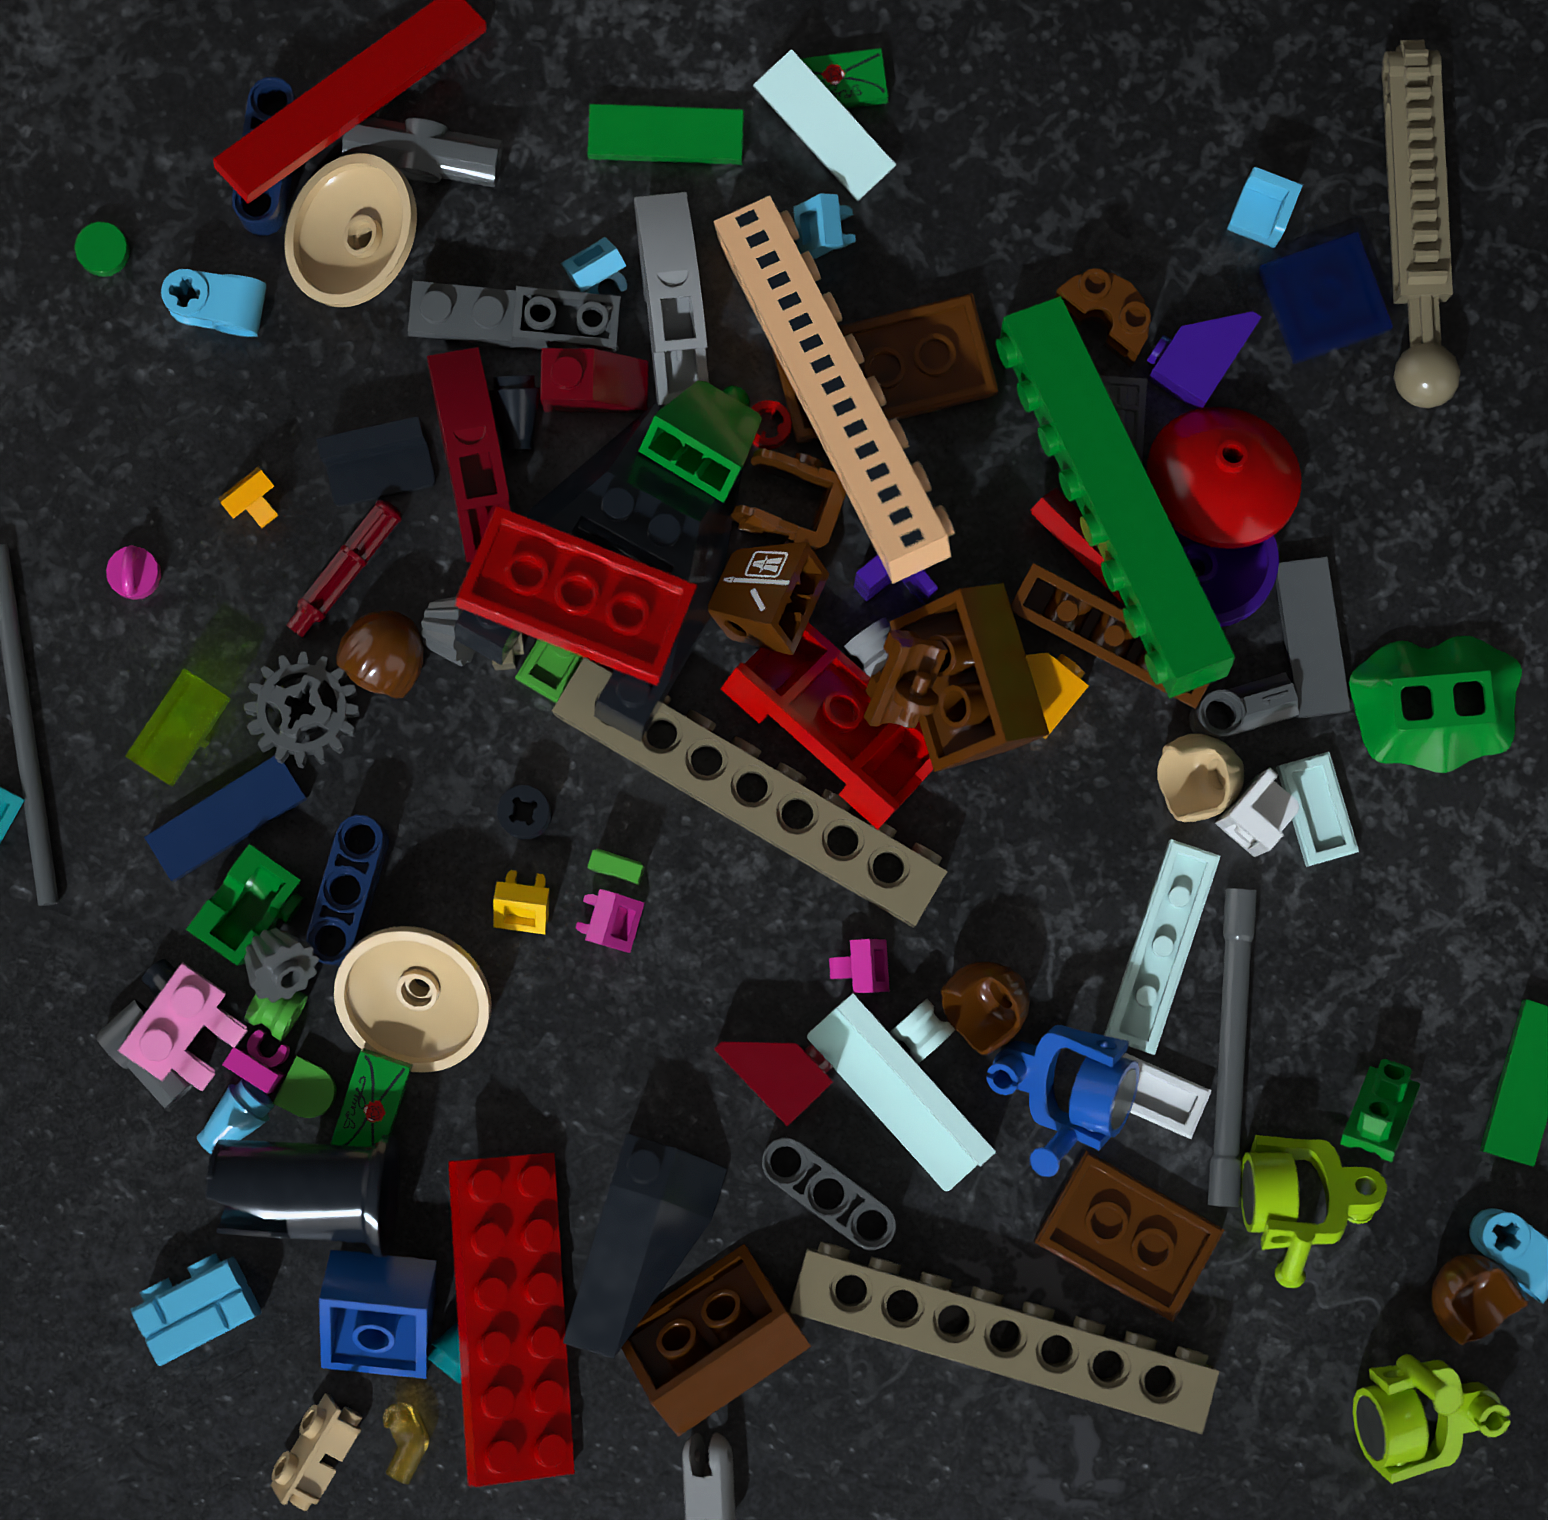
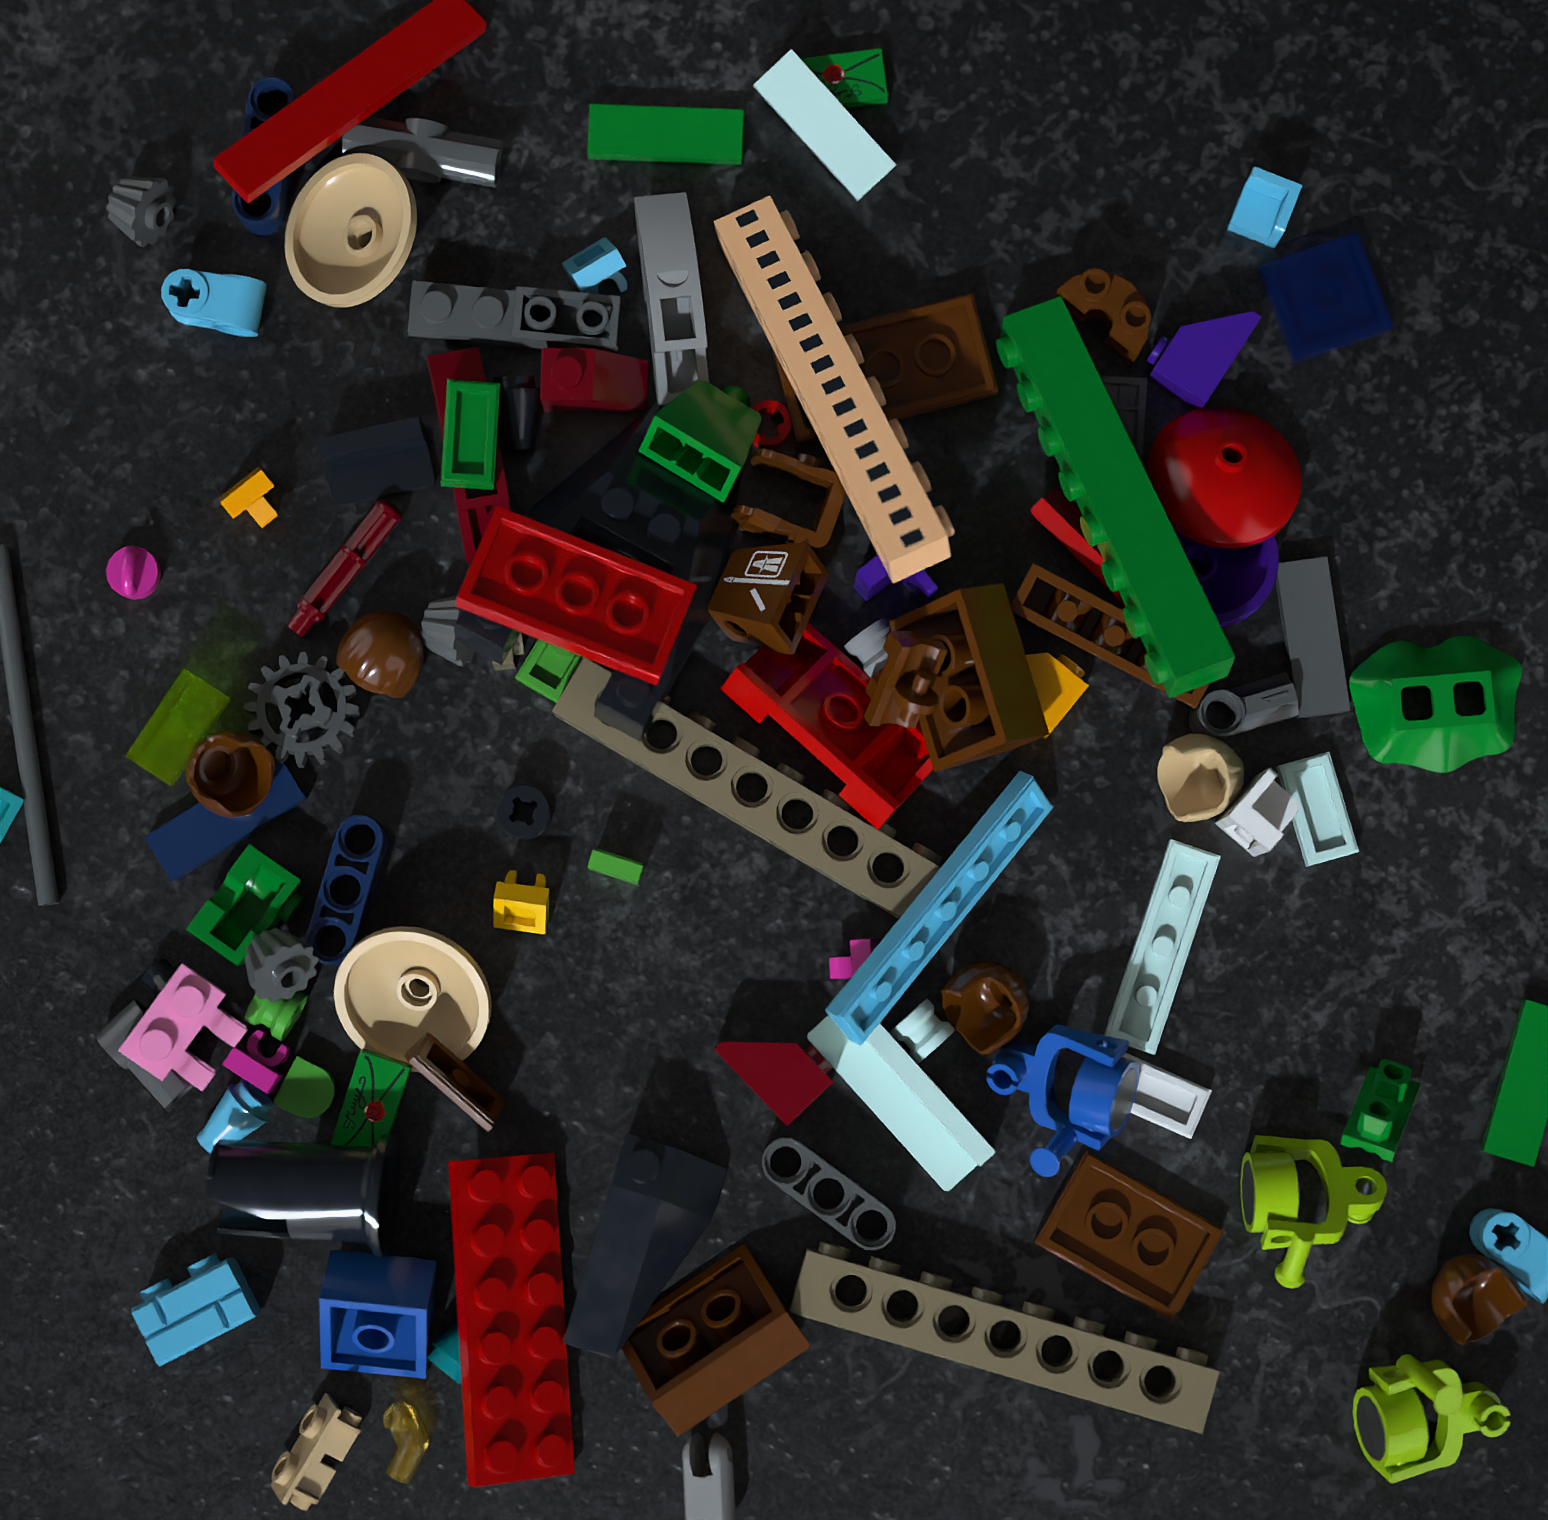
green tile [75,222,130,277] -> none
dark pink tile [576,889,644,953] -> none
medium azure tile [793,193,856,258] -> none
dark grey piece [1208,888,1257,1207] -> none
dark tan gear [1382,40,1460,408] -> none
none -> dark grey piece [106,177,177,247]
none -> reddish brown hair [185,730,275,818]
none -> reddish brown slope [404,1032,505,1132]
none -> green tile [441,379,500,490]
none -> medium azure tile [825,771,1053,1046]

